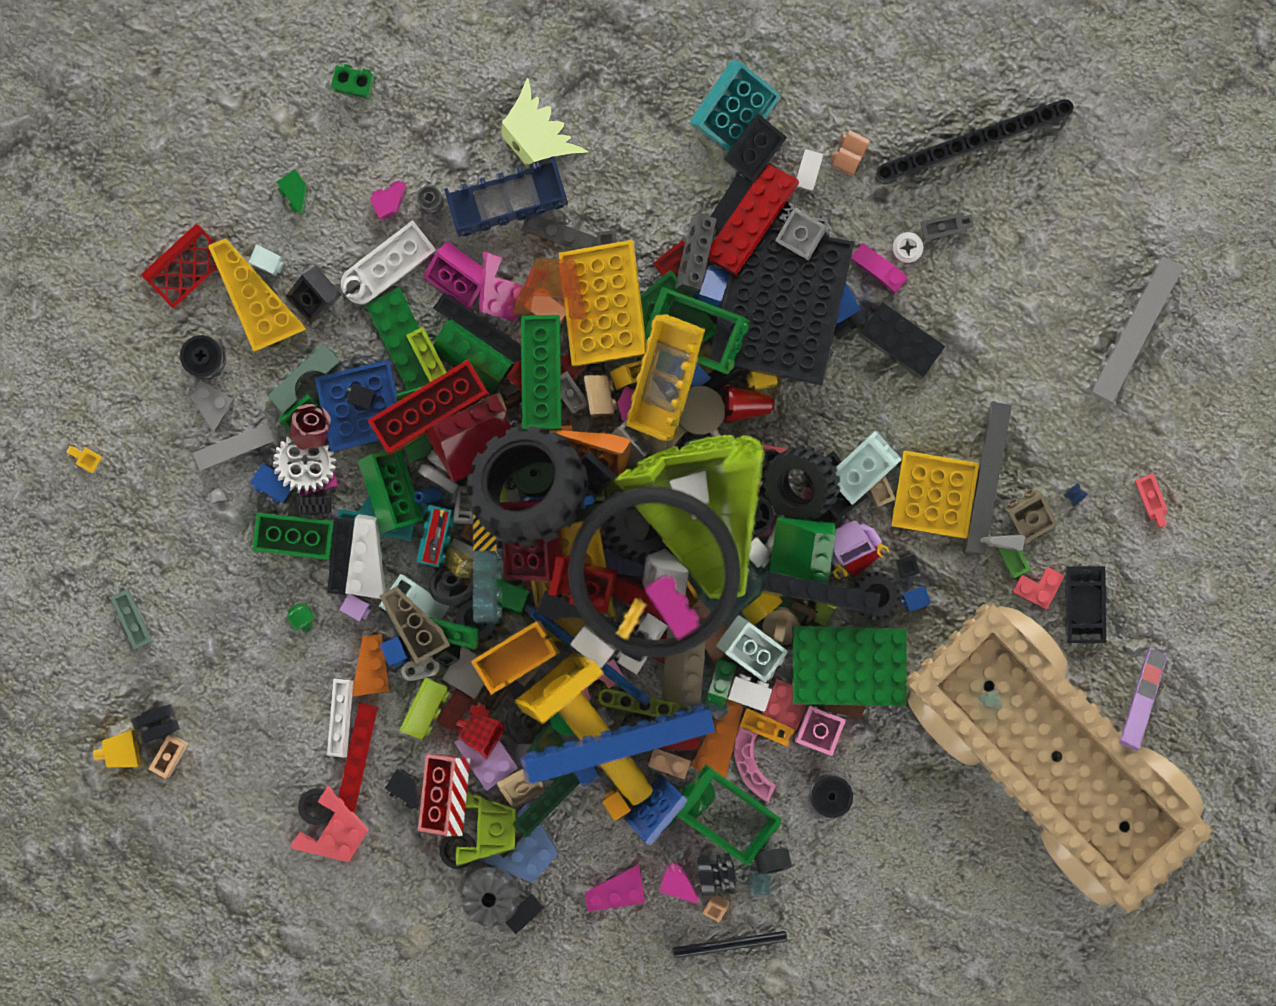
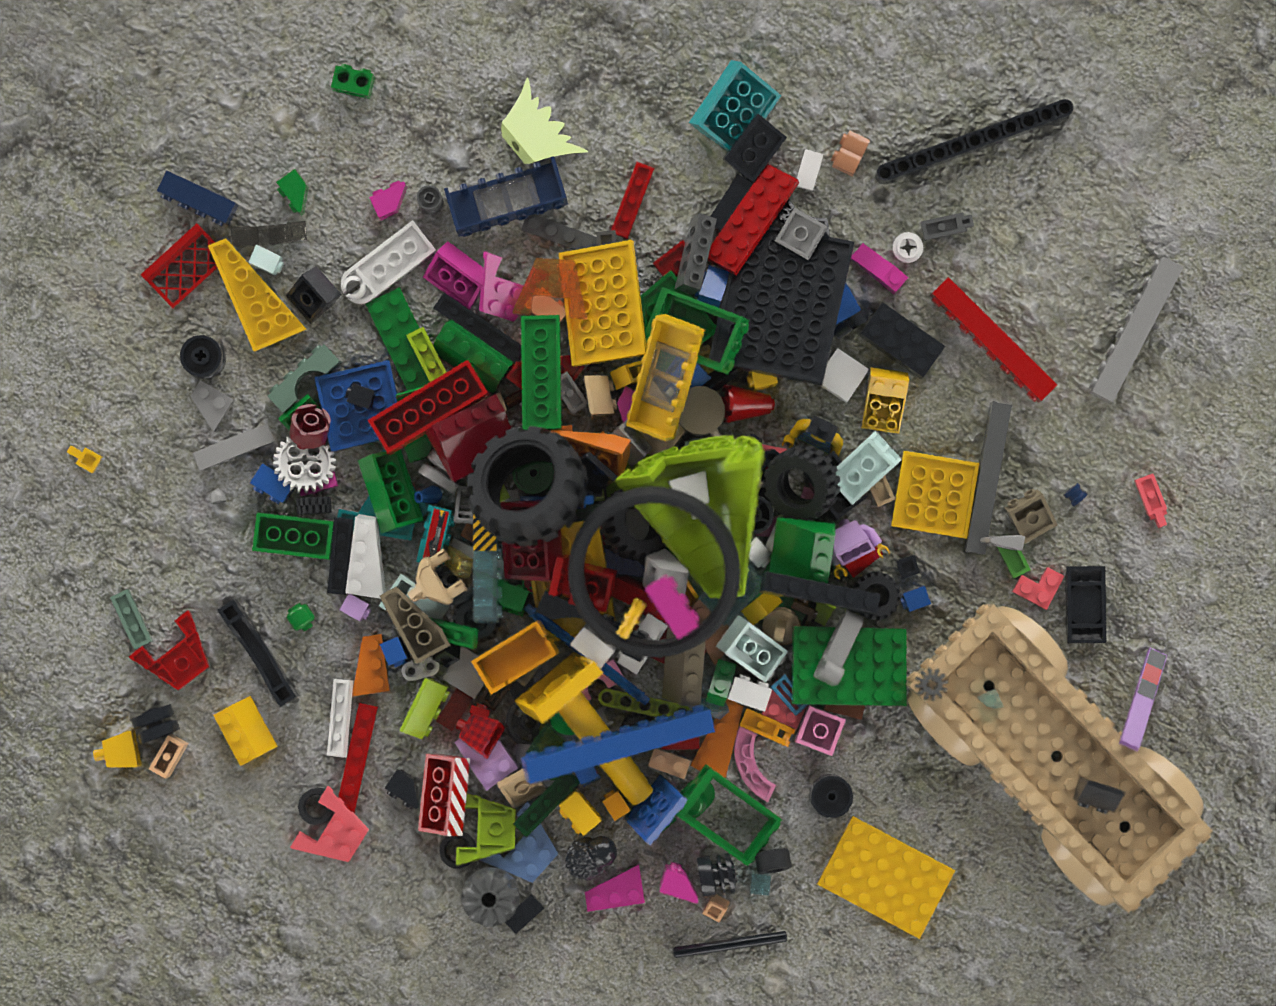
none -> red wing [128,610,210,691]
none -> dark blue brick [157,170,239,226]
none -> yellow slope [213,696,278,766]
none -> black arch [217,599,299,707]
none -> clear smoke slope [231,221,307,247]
none -> tan connector [407,548,467,605]
none -> yellow brick [559,788,602,836]
none -> black hair [565,835,617,881]
none -> red tile [611,162,654,240]
none -> dark azure tile [770,674,808,716]
none -> torso [782,416,843,457]
none -> light grey beam [814,610,864,686]
none -> yellow plate [817,815,956,939]
none -> white slope [820,348,869,403]
none -> yellow slope [861,367,909,434]
none -> dark grey gear [914,668,948,701]
none -> red brick [930,277,1057,403]
none -> black slope [1073,777,1125,814]

